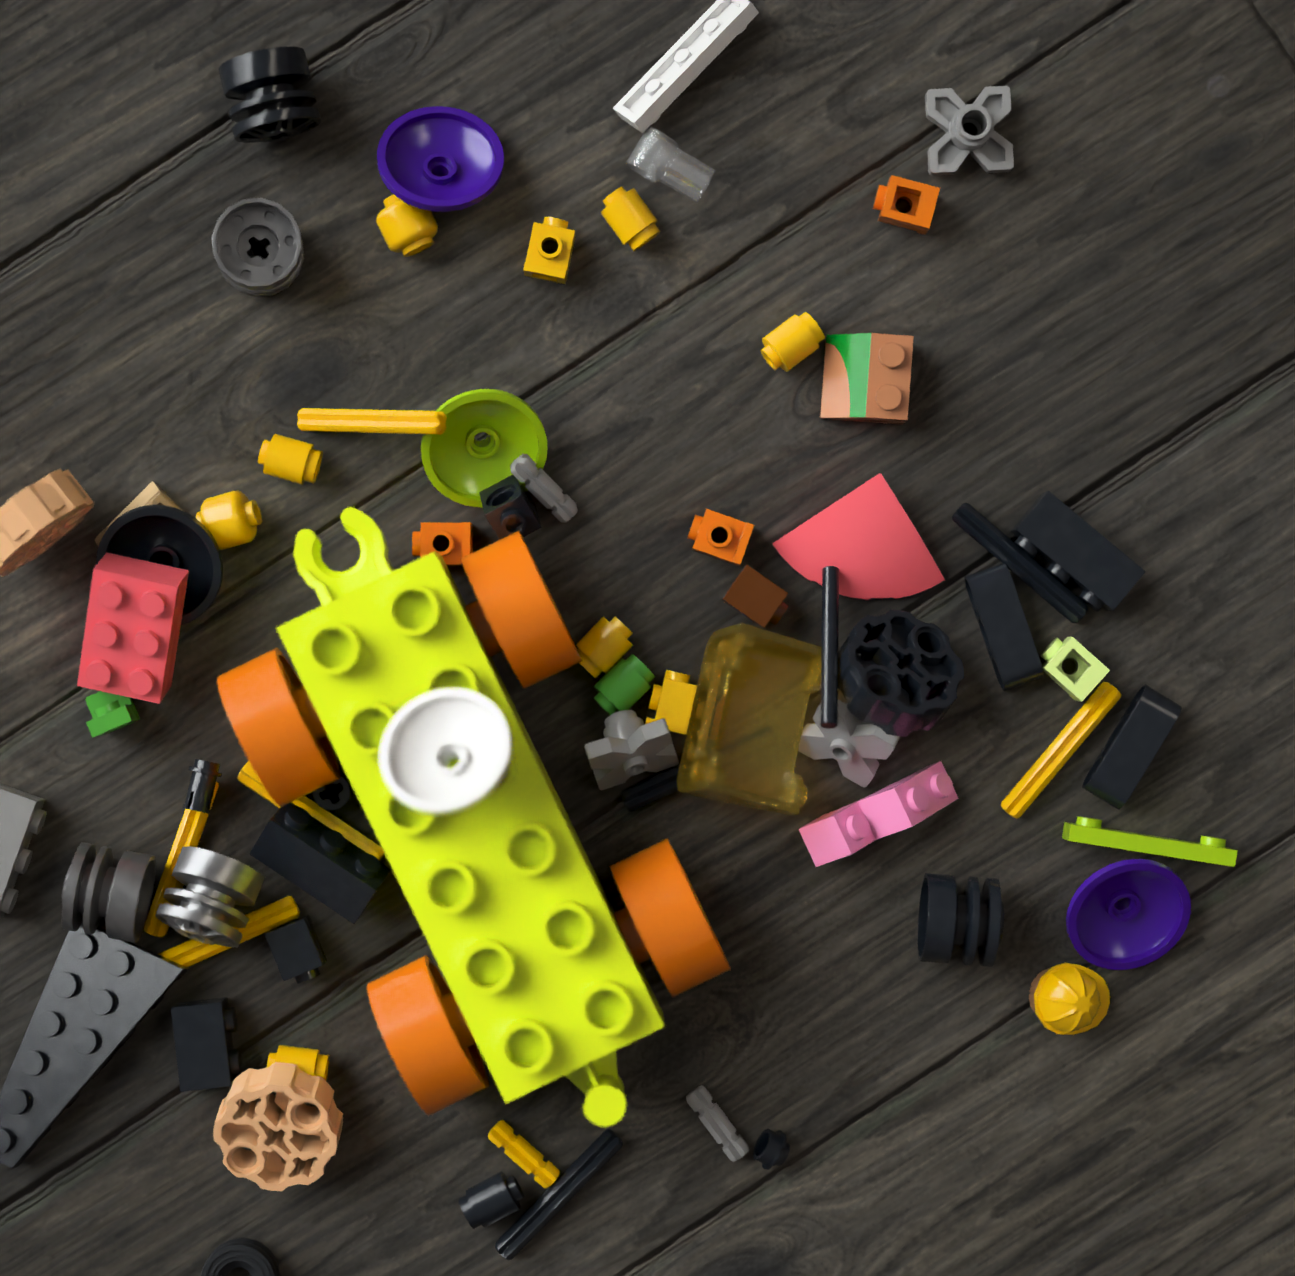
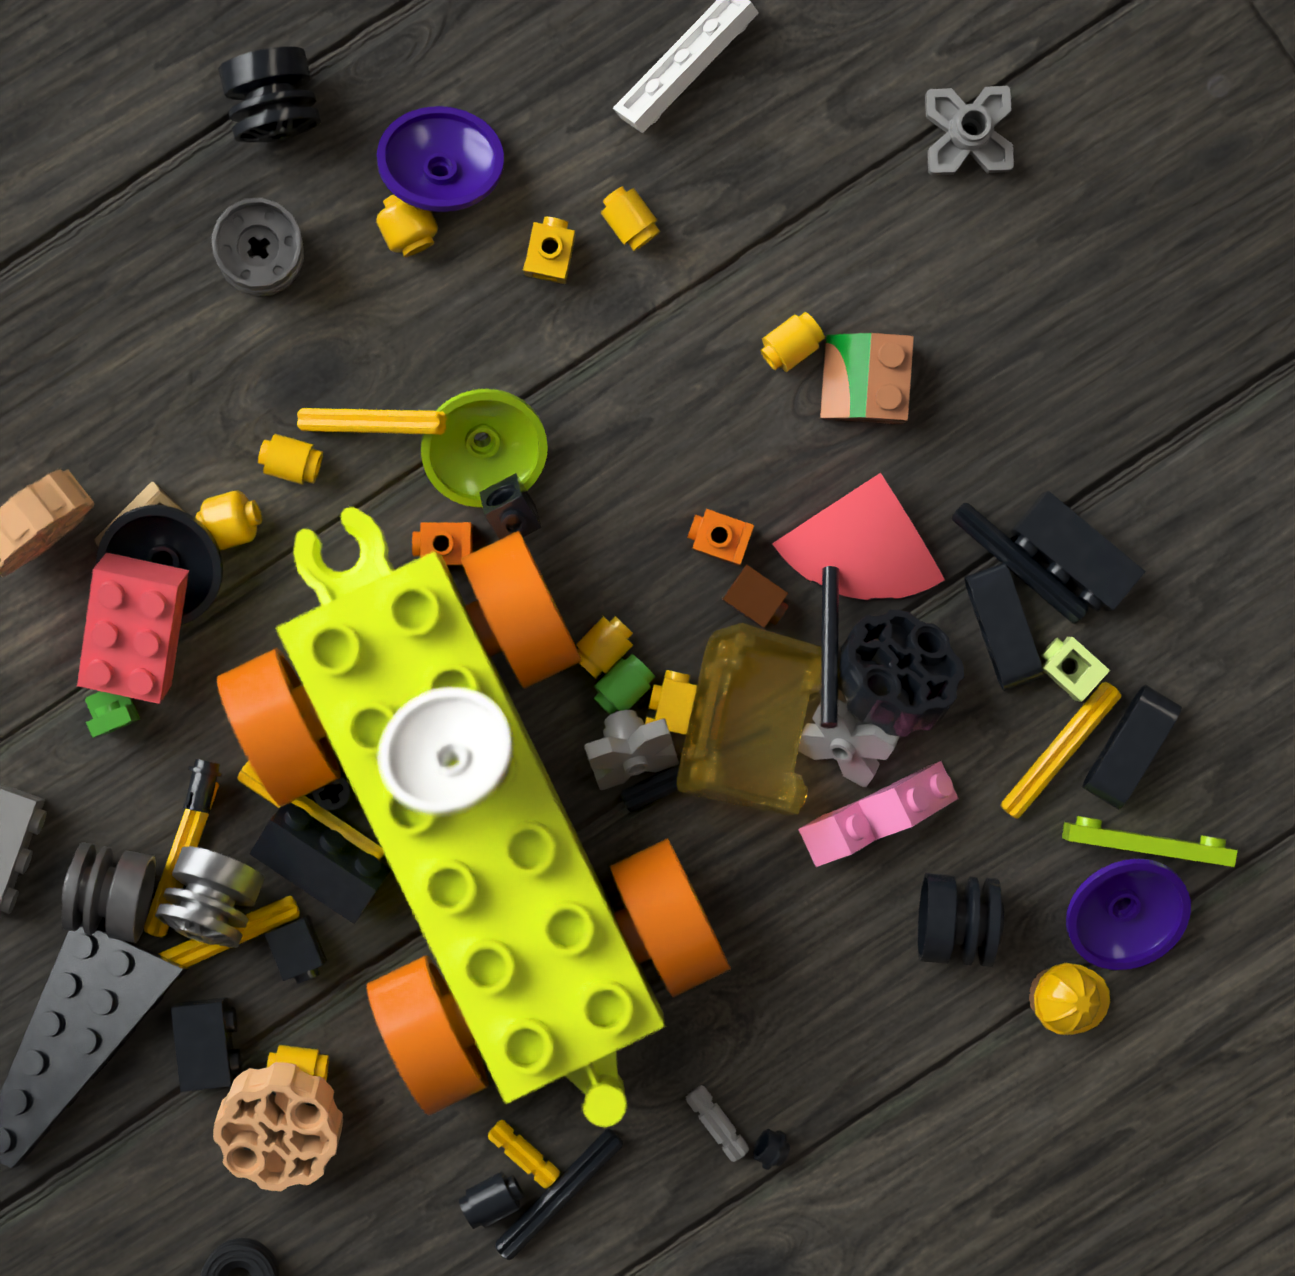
light grey axle [510,454,578,523] -> none
clear piece [626,127,716,203] -> none
orange brick [873,175,940,235] -> none

